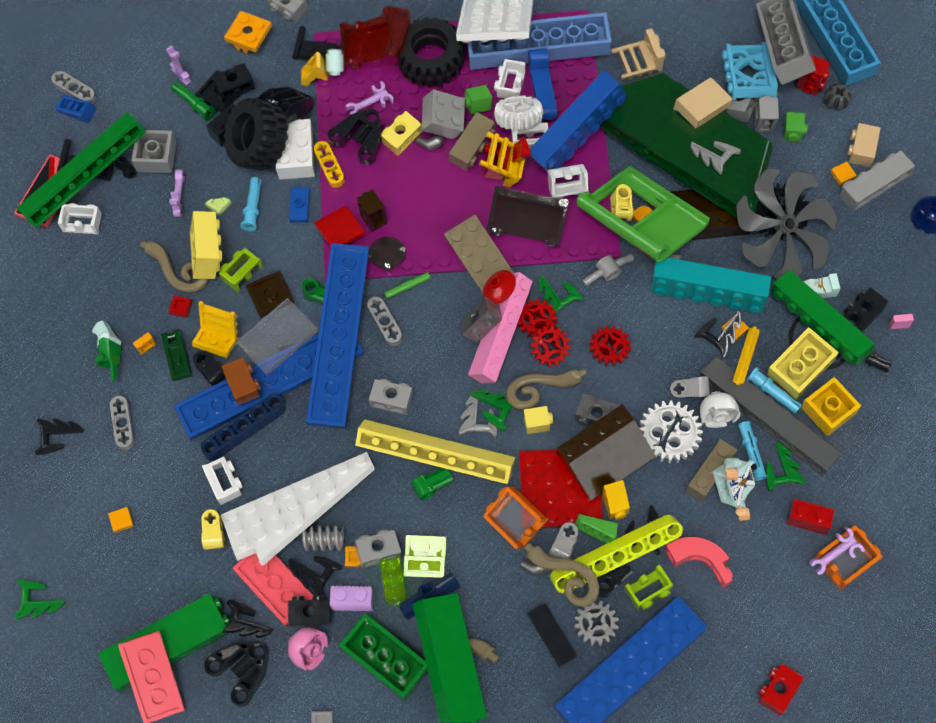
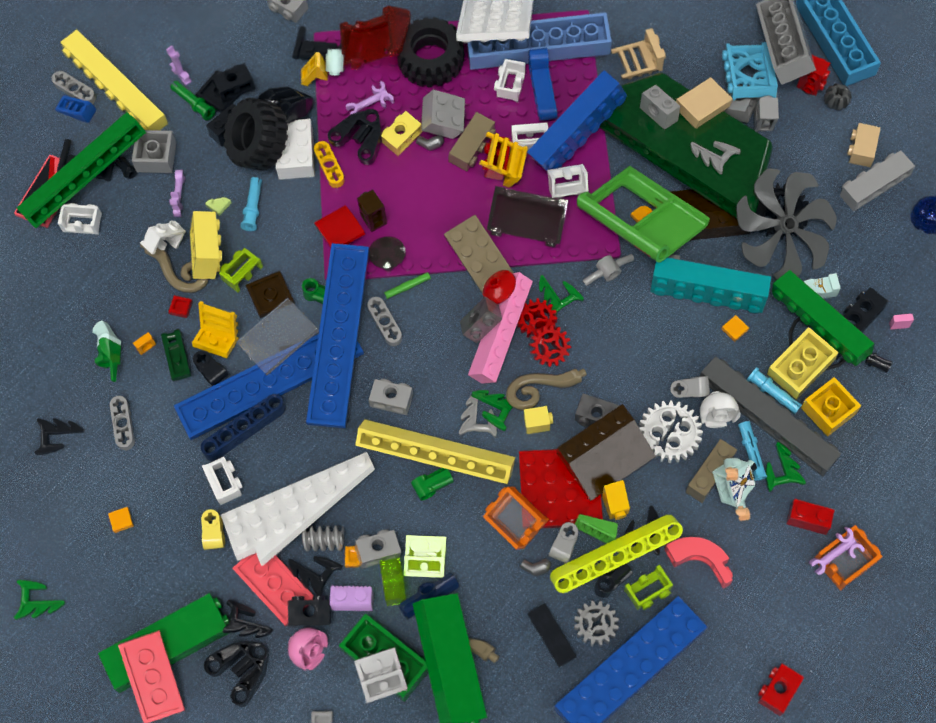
dark orange brick [221,357,261,406] -> none
light orange piece [224,11,272,54] -> none
blue plate [289,187,310,223] -> none
bright green brick [463,85,492,114] -> none
white gear [494,95,543,131] -> none
red slope [512,137,531,163] -> none
dark tan plant [524,543,599,607] -> none
red gear [589,325,631,367] -> none
light yellow piece [610,184,633,221] -> none
black piece [694,311,741,357] -> none
yellow axle [733,326,760,386] -> none
bright green brick [783,112,808,142] -> none
light orange tile [830,162,857,186] -> none
none -> light yellow brick [61,30,168,131]
none -> white window [140,221,186,254]
none -> light grey slope [354,647,408,703]
none -> light grey brick [640,85,681,130]

